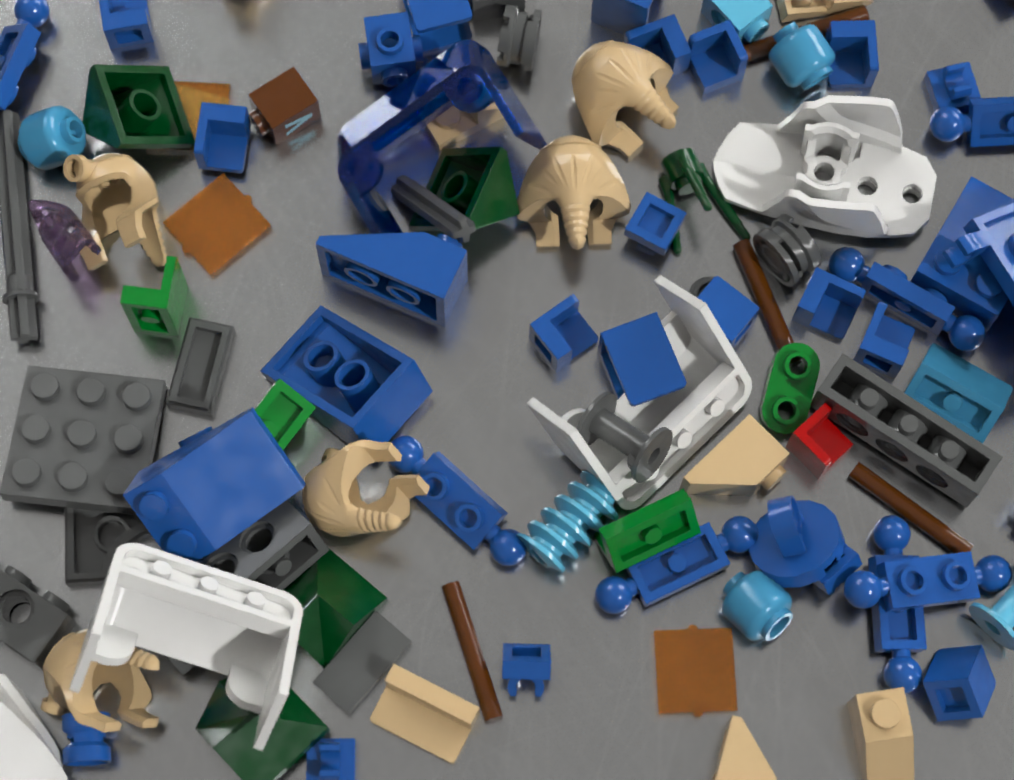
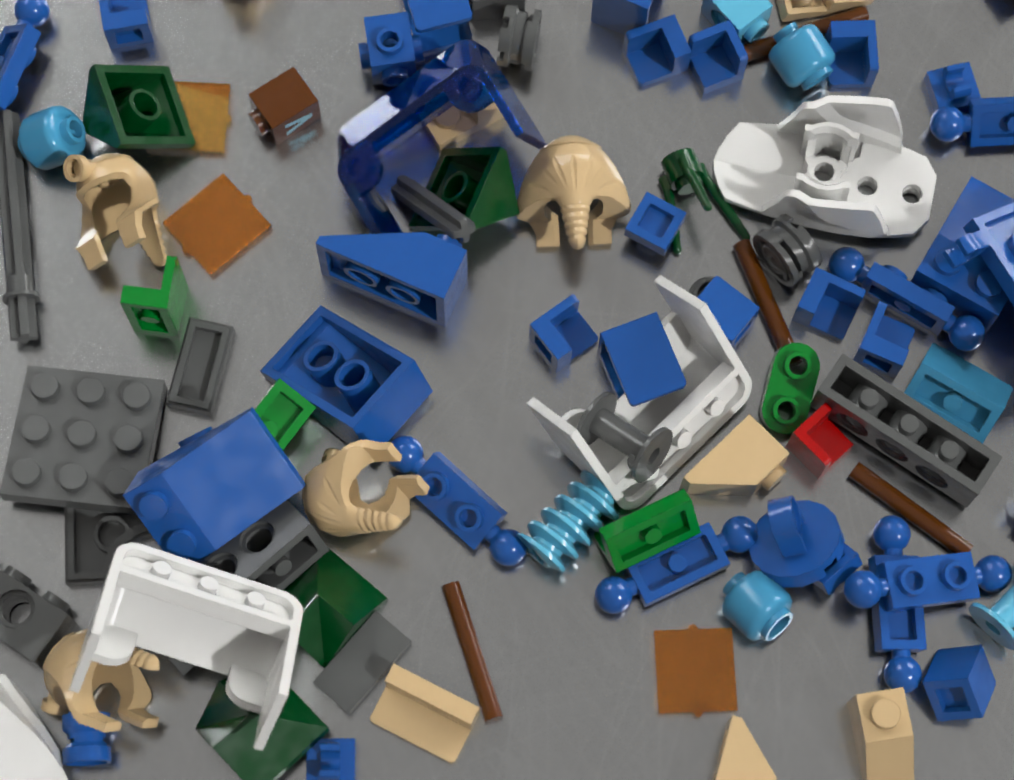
clear purple piece [28,199,101,282] -> none
blue panel [194,102,251,173] -> none
blue tile [502,643,551,697] -> none
tan piece [571,40,679,159] -> none

